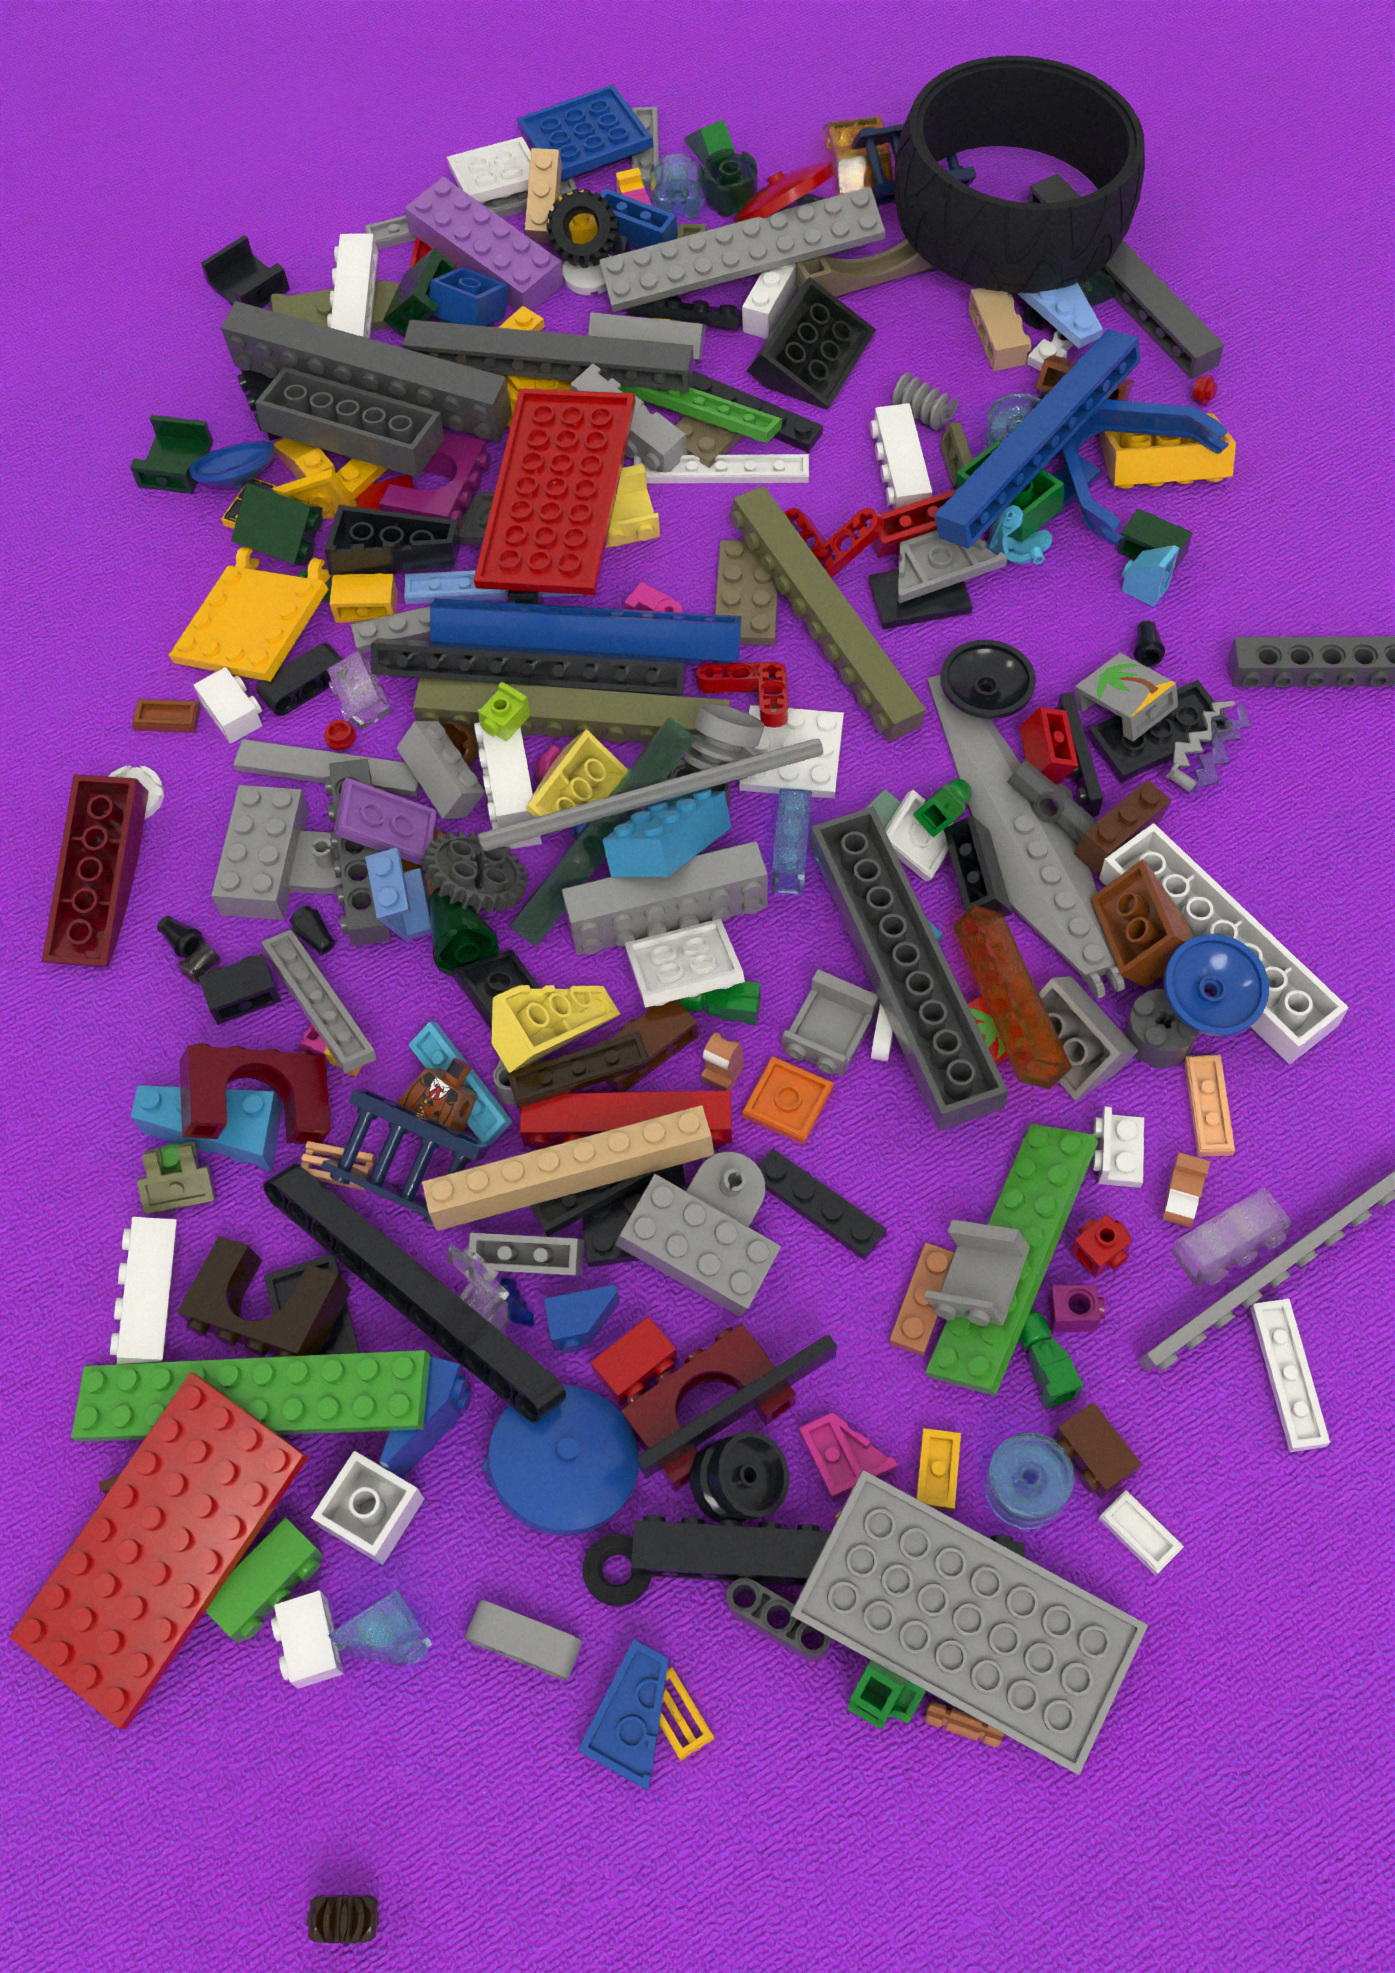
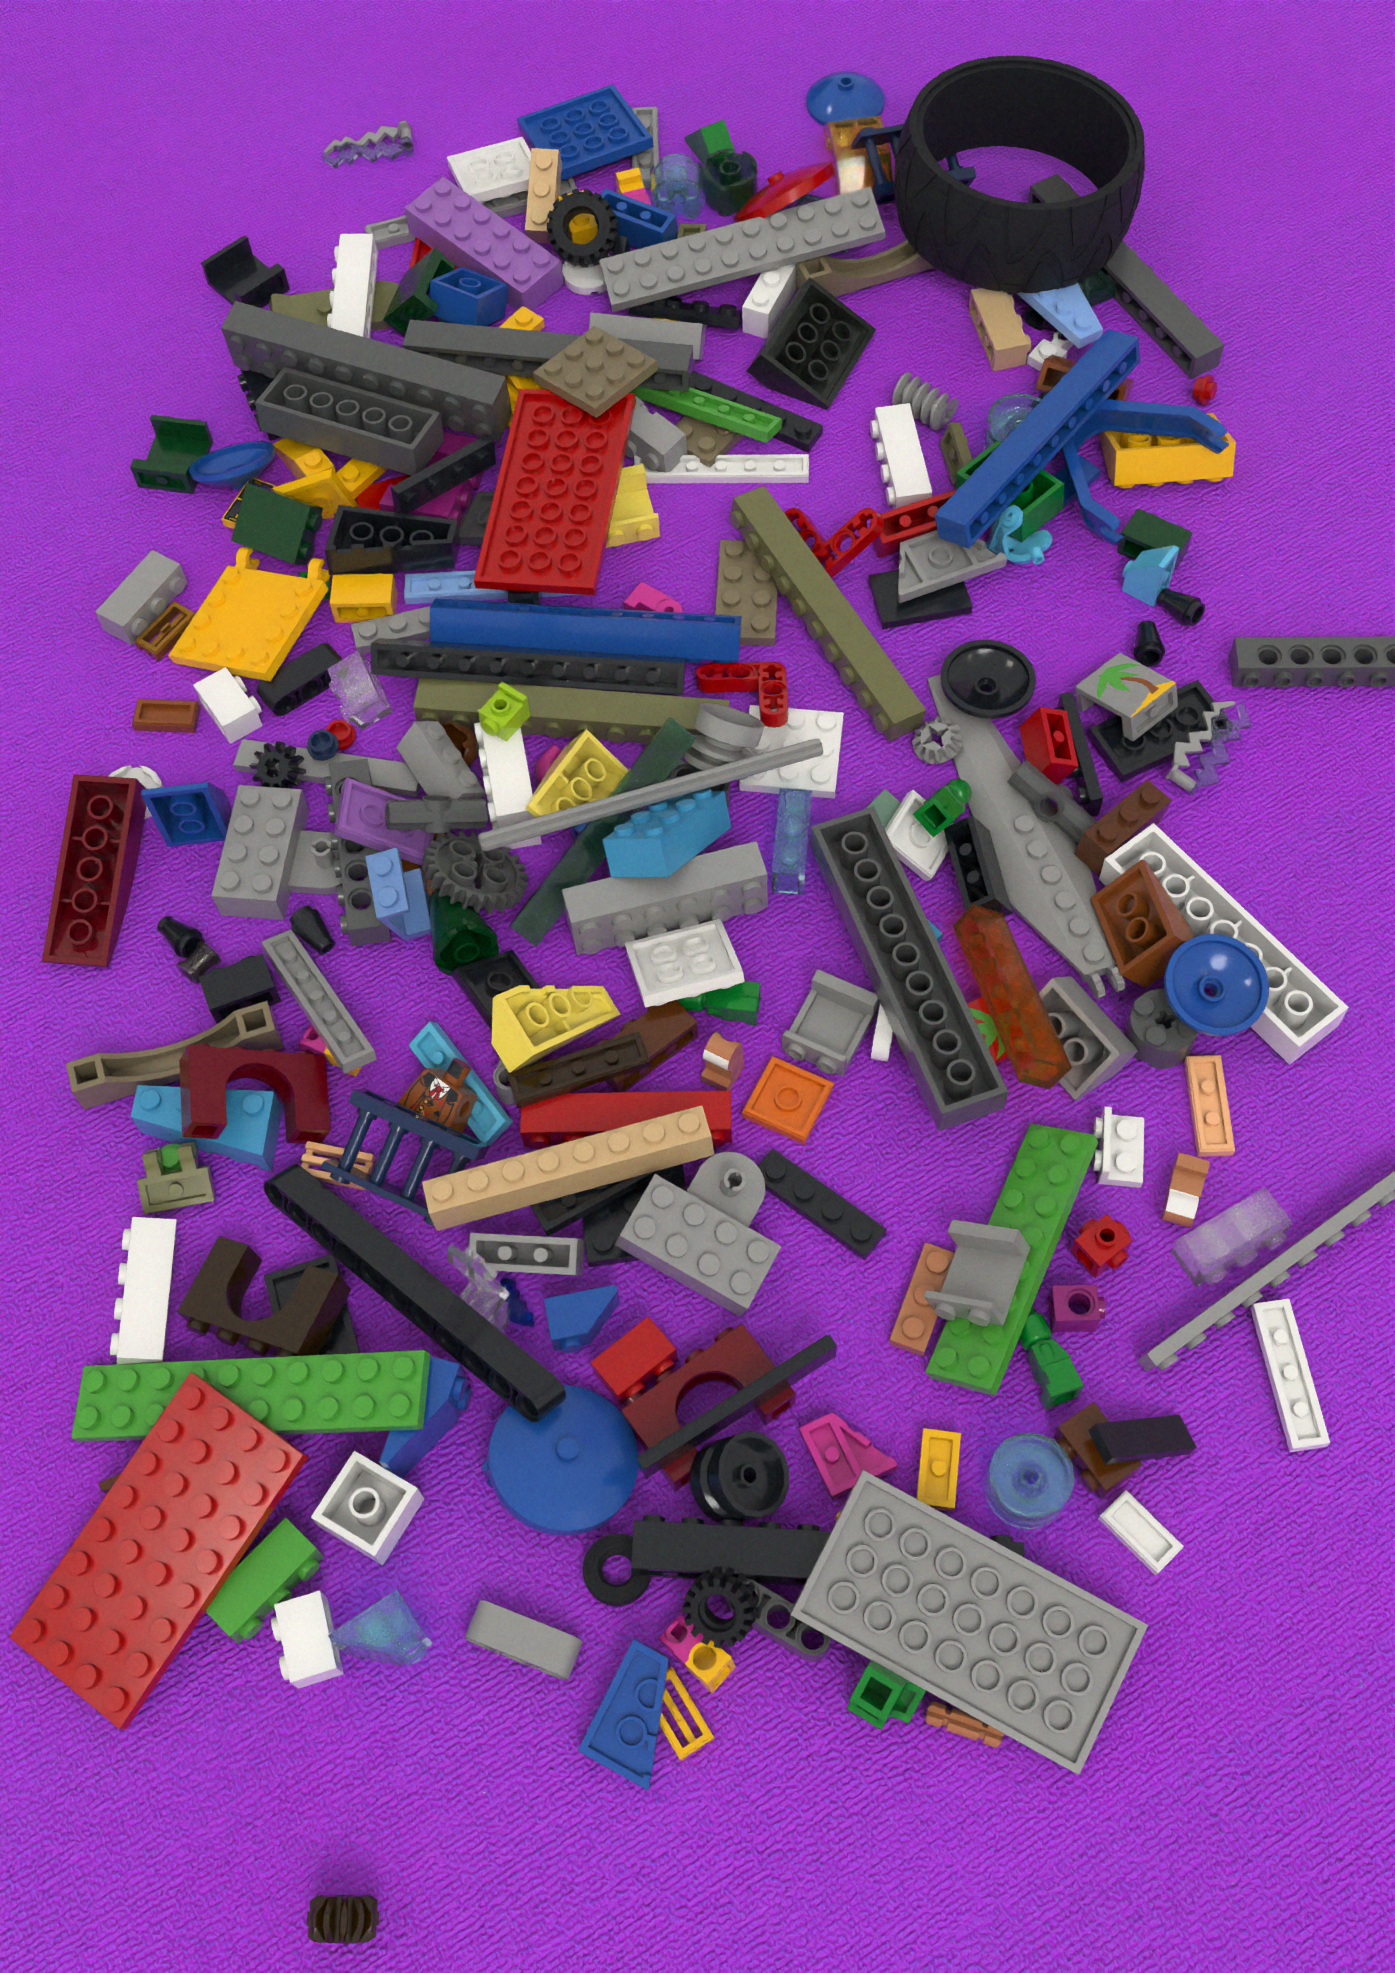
none -> dark tan arch [66,1001,284,1110]
none -> light grey brick [95,550,188,645]
none -> pearl gold tile [134,601,196,661]
none -> blue slope [141,782,231,847]
none -> black gear [249,741,306,789]
none -> dark blue plate [307,730,339,761]
none -> clear purple piece [321,120,414,169]
none -> dark grey piece [385,795,488,833]
none -> black plate [391,434,496,514]
none -> dark tan plate [533,326,658,418]
none -> leg [658,1614,736,1694]
none -> black tyre [682,1566,759,1648]
none -> blue dish [806,71,885,131]
none -> light grey gear [911,716,963,764]
none -> black tile [1088,1415,1197,1465]
none -> black cone [1157,588,1205,626]

